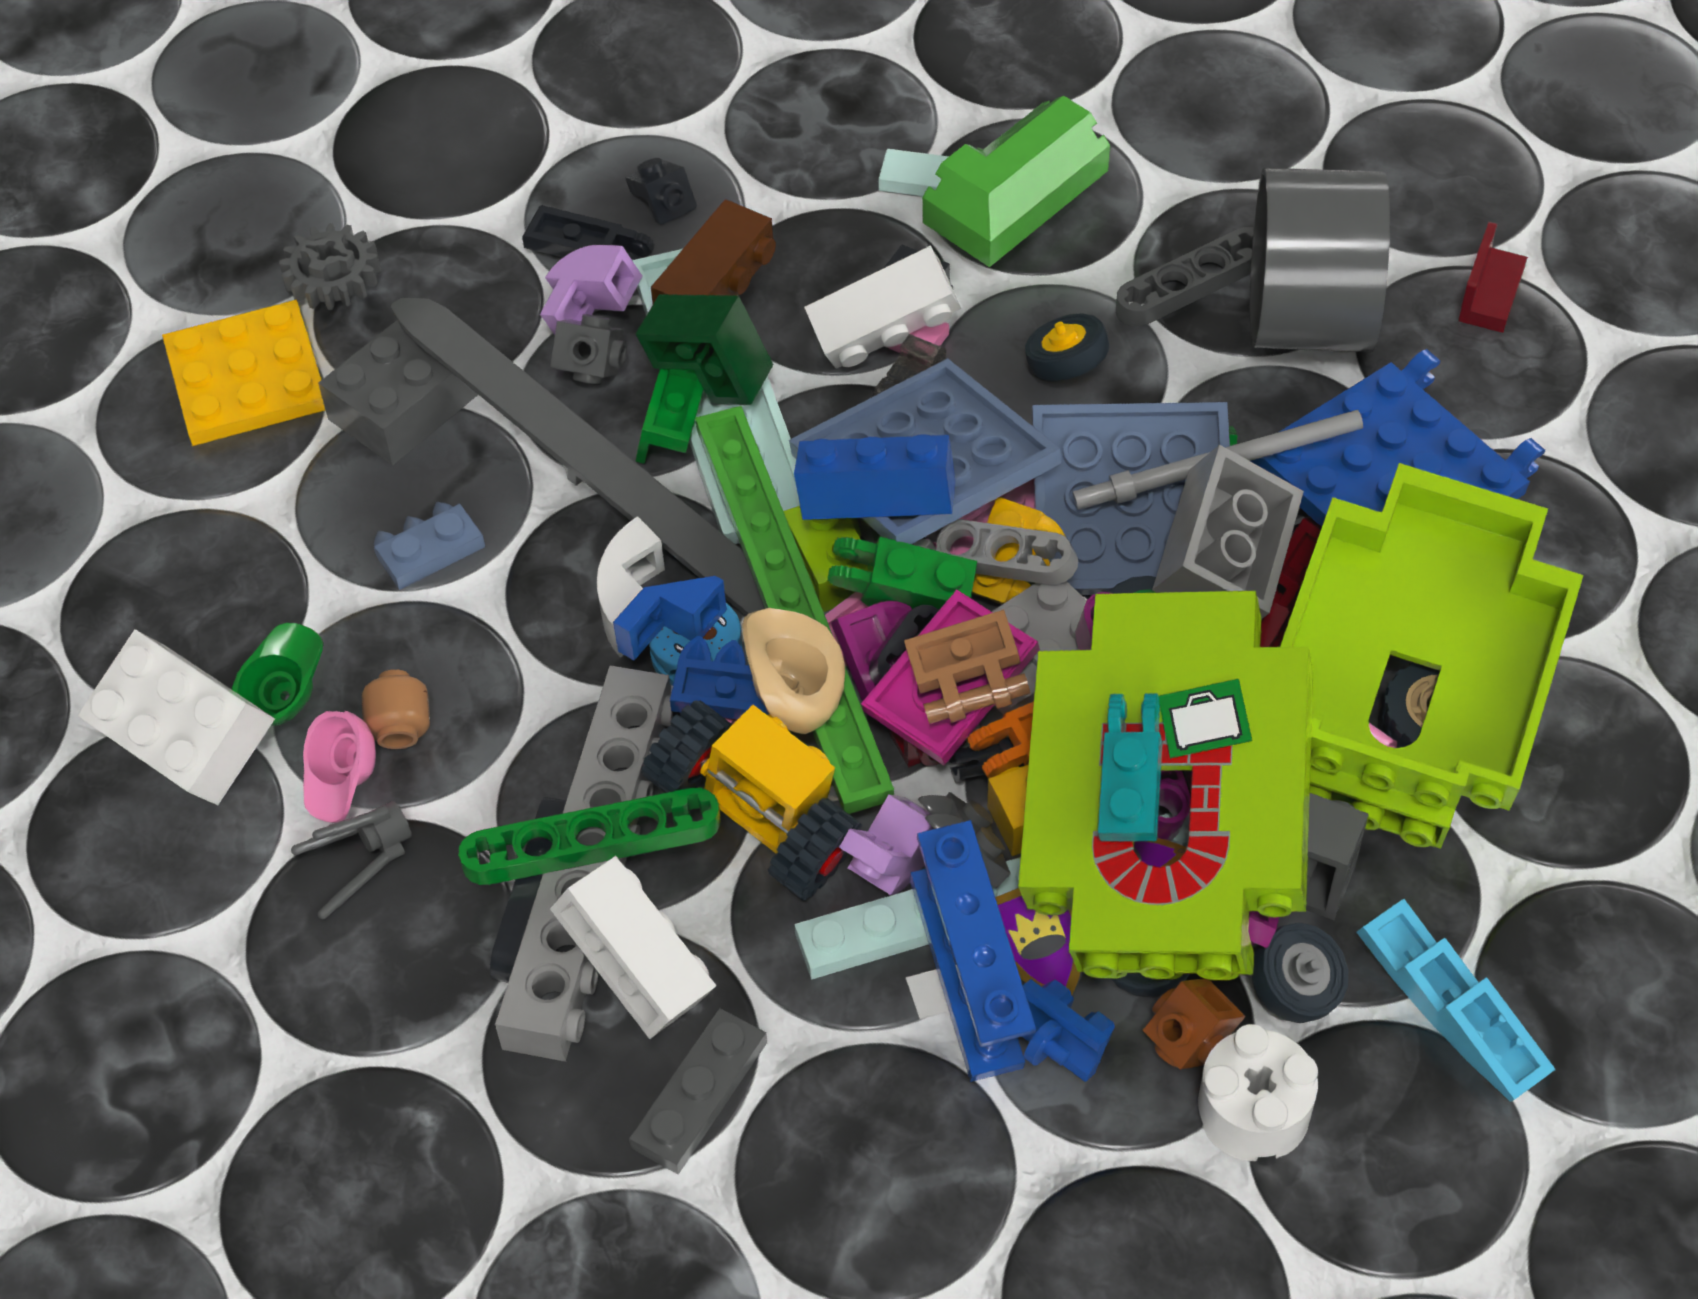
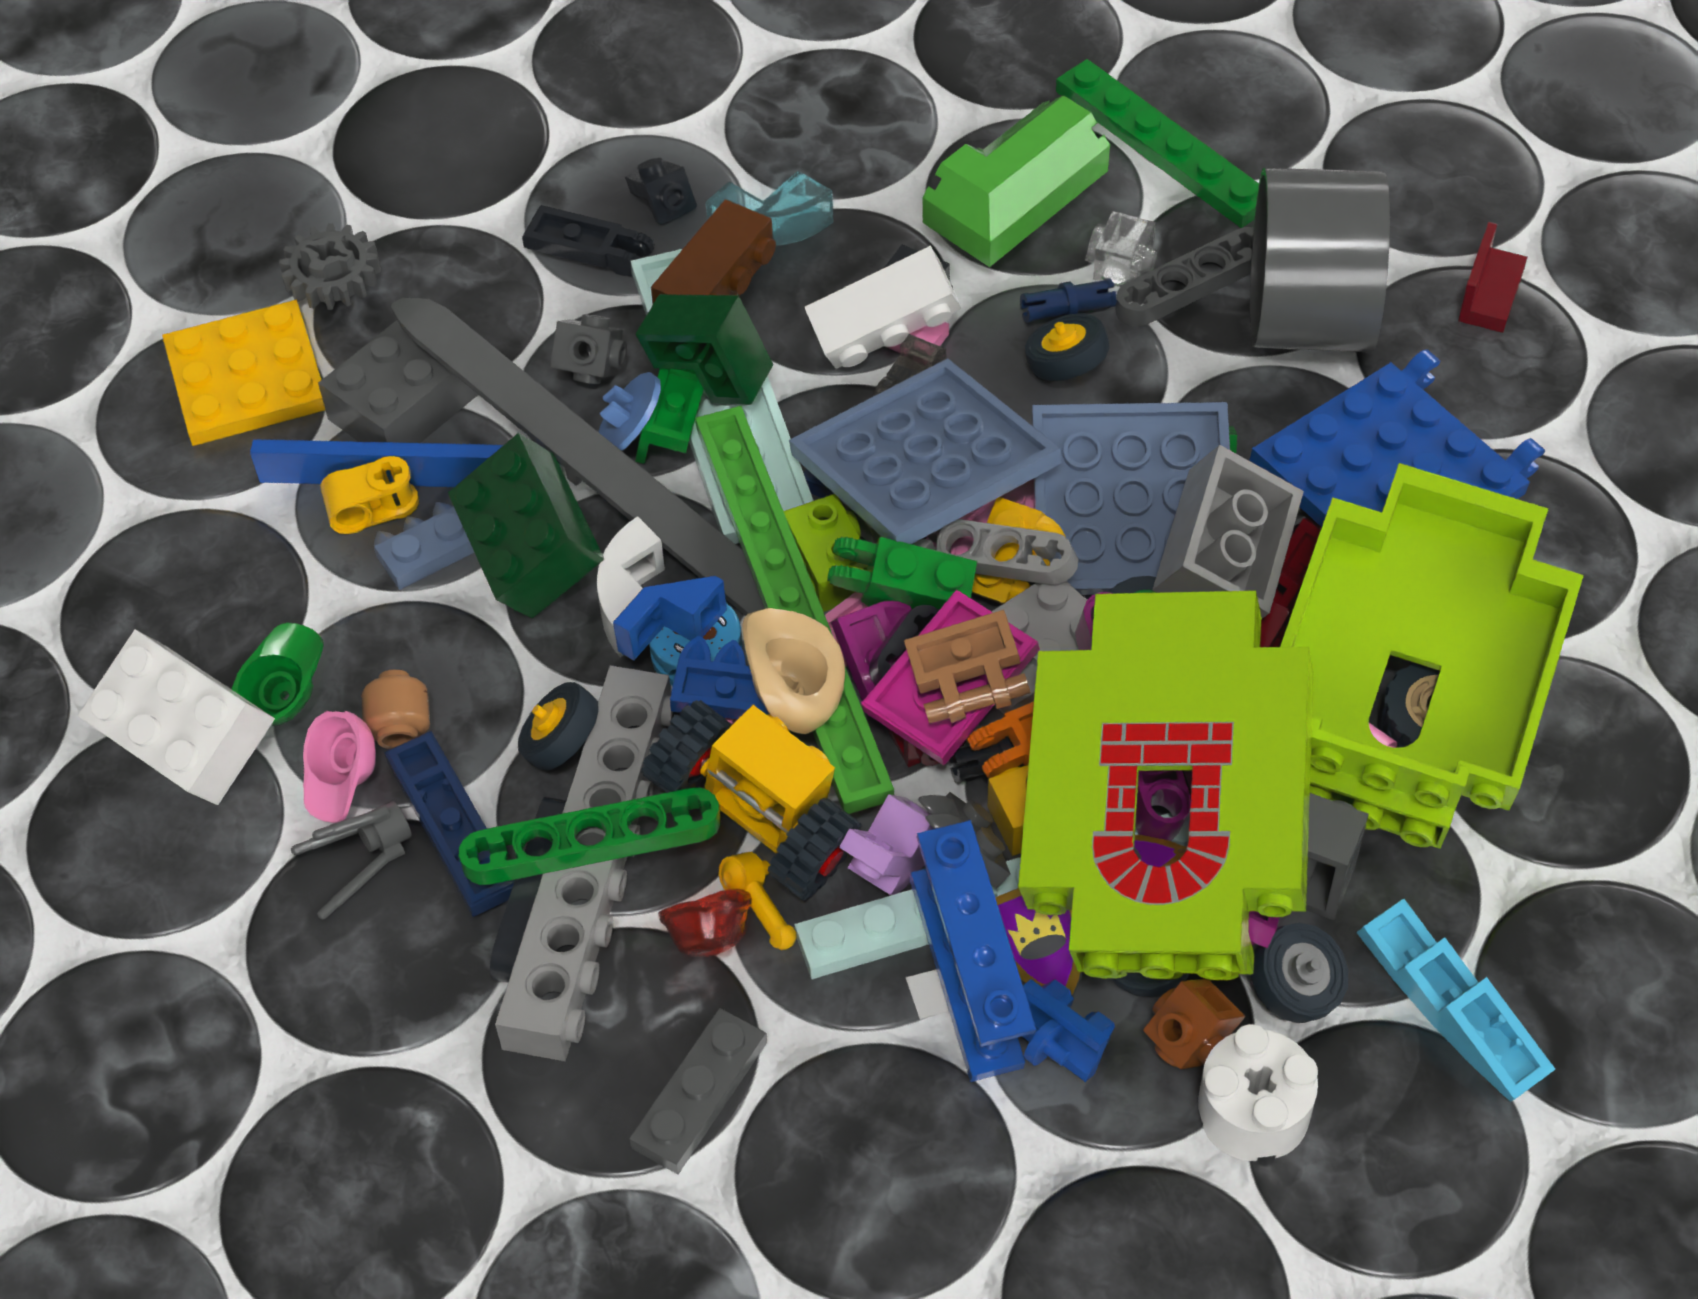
lavender brick [540,245,642,335] -> none
white brick [550,856,716,1039] -> none
blue brick [794,434,956,520] -> none
light aqua tile [879,149,949,196] -> none
light grey bar [1072,410,1363,510] -> none
teal hinge [1098,693,1163,841] -> none
sticker [1159,679,1252,758] -> none
none -> blue tile [250,439,503,487]
none -> yellow piece [320,456,419,534]
none -> dark blue plate [384,731,515,917]
none -> dark green brick [448,433,605,619]
none -> black wheel [518,682,599,770]
none -> medium blue piece [599,372,661,451]
none -> clear red helmet [658,889,753,957]
none -> clear light blue brick [706,171,833,246]
none -> yellow piece [719,852,797,950]
none -> dark blue pin [1020,278,1117,323]
none -> green plate [1056,59,1259,228]
none -> clear brick [1085,211,1158,287]

